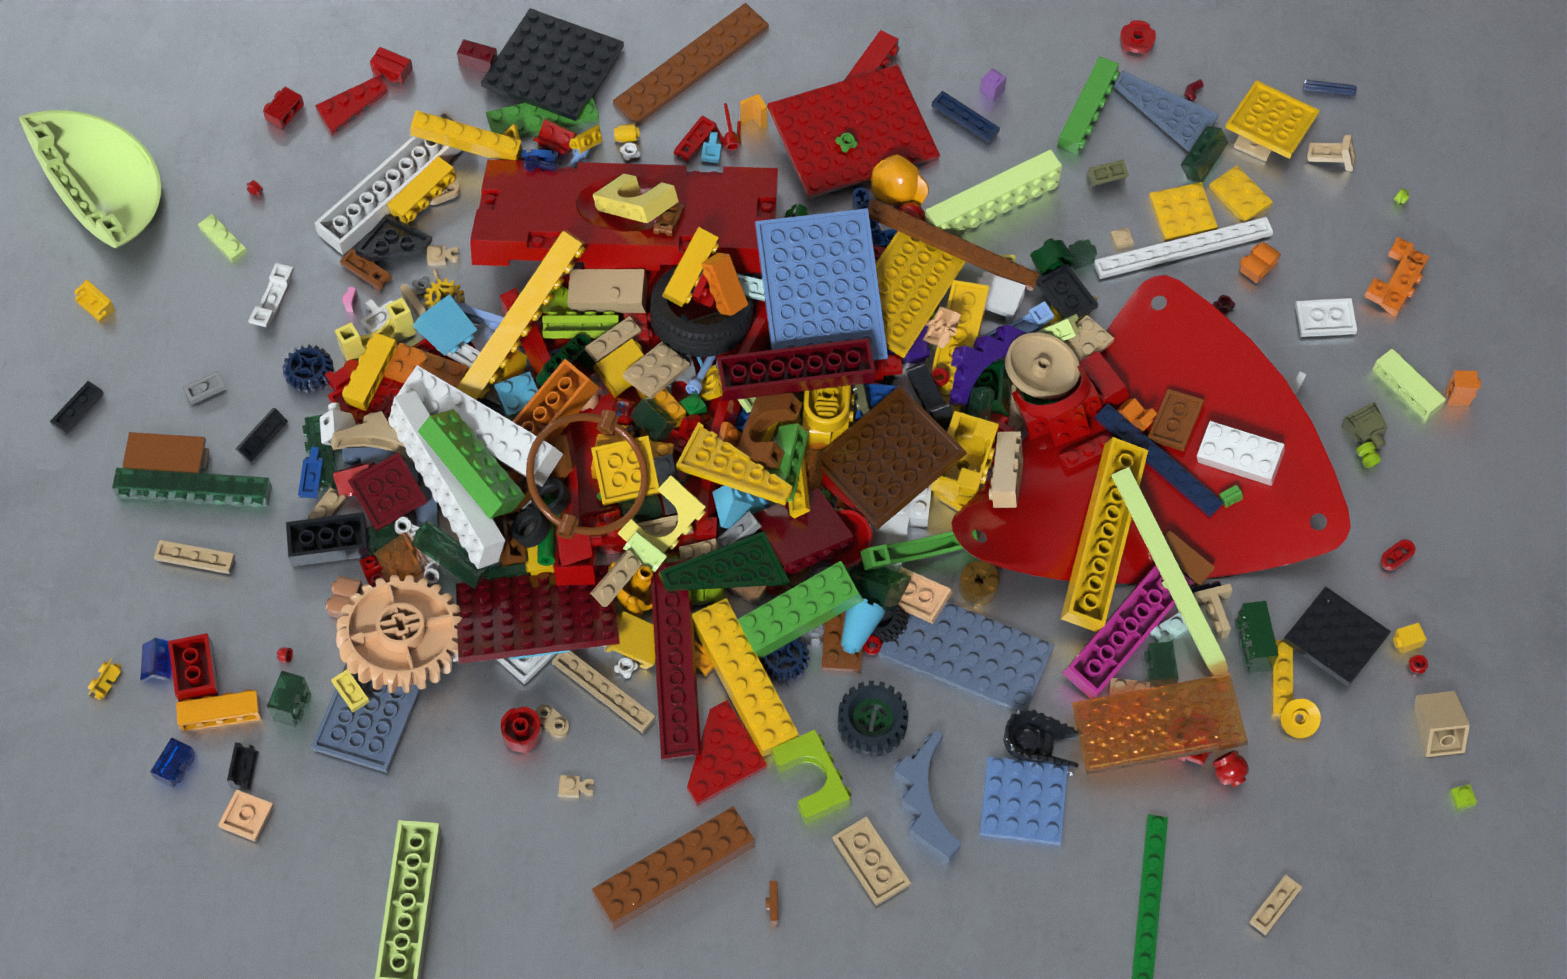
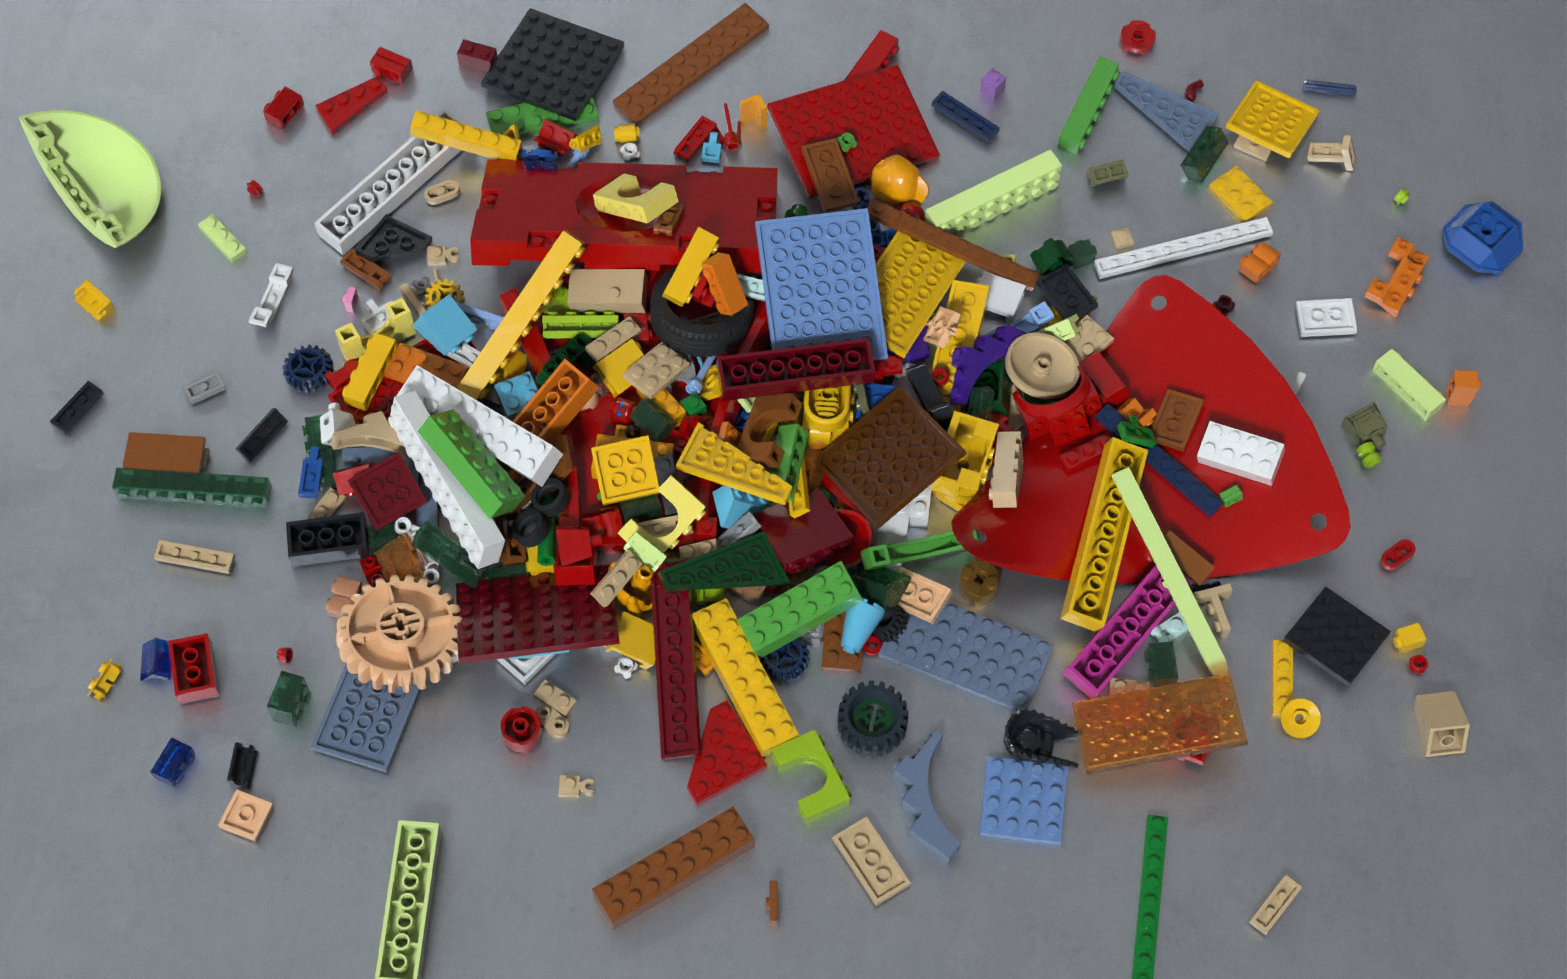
light orange brick [176,689,262,732] -> none
light yellow plate [331,669,370,713] -> none
yellow brick [387,156,457,224] -> none
dark orange piece [526,409,649,539] -> none
tan plate [552,650,656,733] -> none
yellow plate [1149,182,1218,242] -> none
red piece [1213,750,1249,787] -> none
dark green brick [1235,601,1279,673] -> none
lime plate [1449,784,1477,810] -> none
none -> tan plate [533,680,577,718]
none -> dark orange plate [801,138,859,213]
none -> green plate [1117,414,1157,448]
none -> blue piece [1441,201,1523,275]

